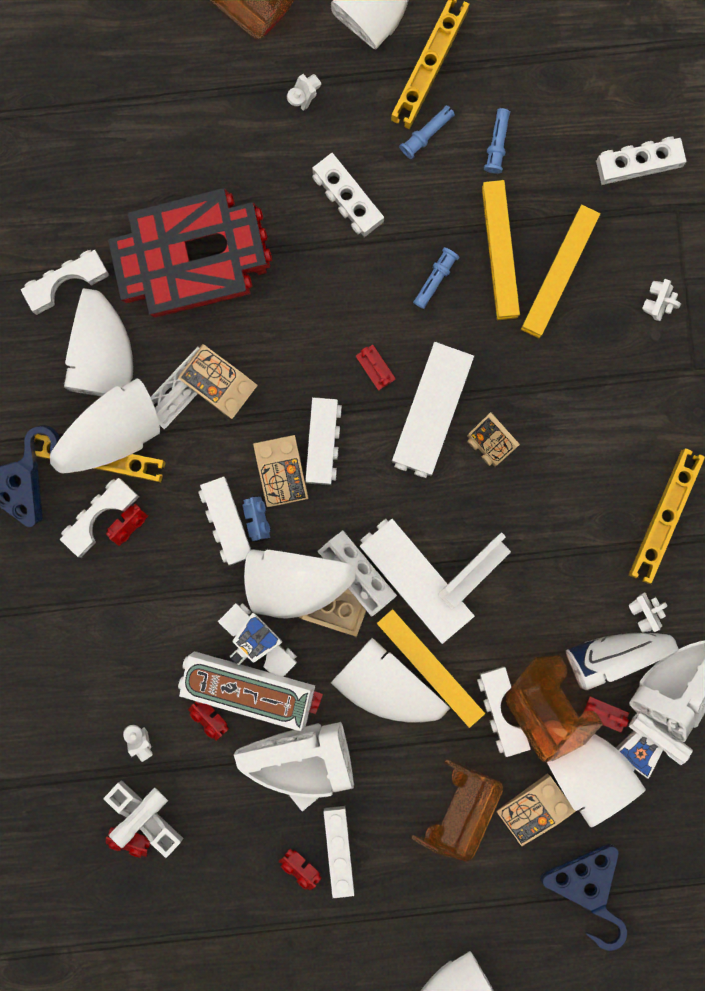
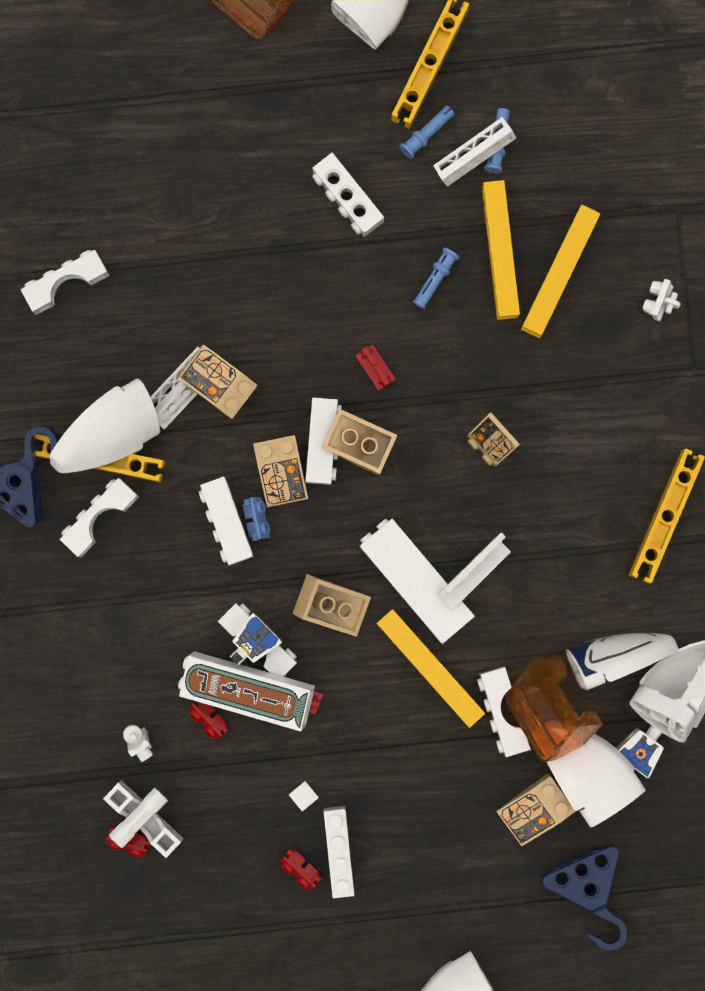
white panel [64,288,133,396] -> none
red hinge [106,503,148,546] -> none
panel [108,188,272,317] -> none
white panel [234,722,354,797] -> none
white panel [244,550,357,618] -> none
white hips [287,74,321,111] -> none
white brick [317,531,397,616] -> none
white panel [331,638,450,722] -> none
white brick [392,342,474,478] -> none
clear orange windscreen [411,759,503,861] -> none
red hinge [582,697,629,733] -> none
white brick [596,137,686,185] -> none
white hips [629,592,667,633] -> none
white axle [629,711,693,765] -> none
none -> tan slope [322,409,397,475]
none -> white fence [433,117,516,187]

